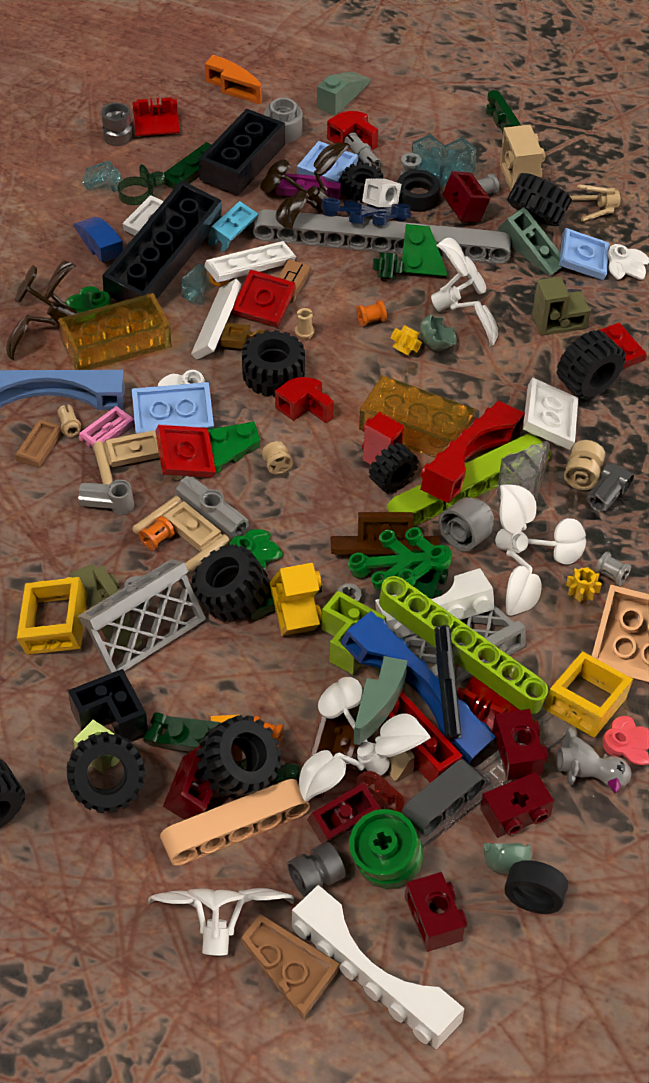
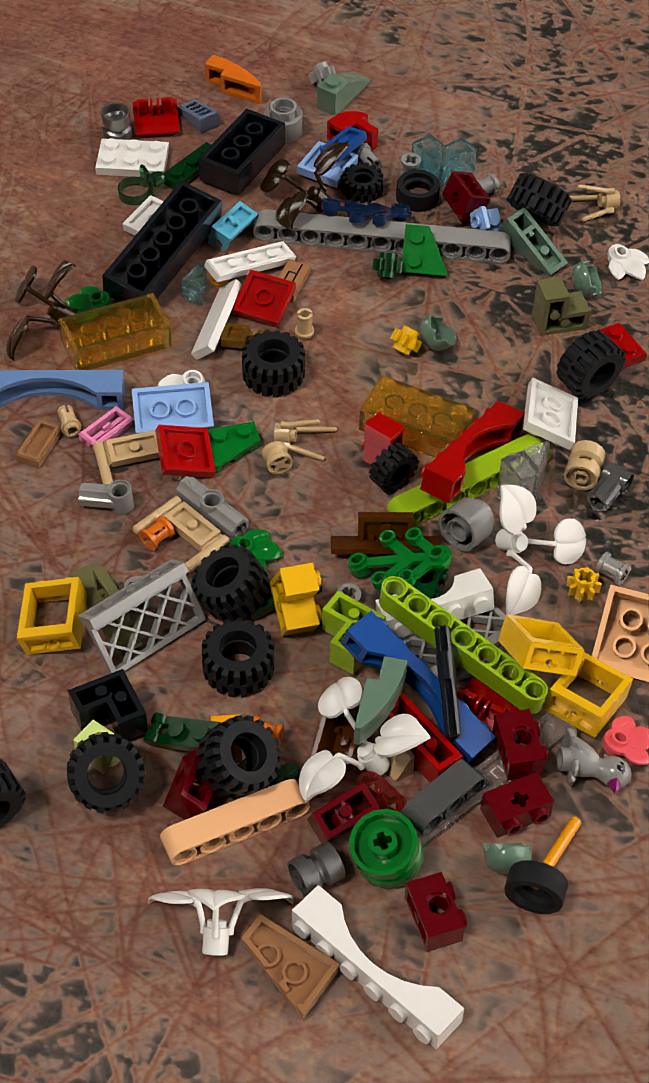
blue slope [74,217,123,262] -> none
clear light blue bracket [83,160,121,192] -> none
red brick [275,377,334,424] -> none
magenta hinge [276,173,341,200] -> none
orange bush [356,300,387,327] -> none
white brick [362,179,401,207] -> none
white plant [431,238,498,347] -> none
dark green plate [486,90,522,134] -> none
tan brick [500,125,545,191] -> none
light blue plate [559,228,609,280] -> none
none -> white plate [95,138,169,178]
none -> sand blue slope [177,99,219,133]
none -> black tyre [201,618,274,697]
none -> tan plant [274,419,337,461]
none -> light grey gear [308,61,336,86]
none -> blue plate [320,126,367,162]
none -> light blue bracket [470,206,502,231]
none -> yellow window [498,614,584,676]
none -> light orange bar [531,817,581,890]
none -> sand green hair [571,260,603,298]

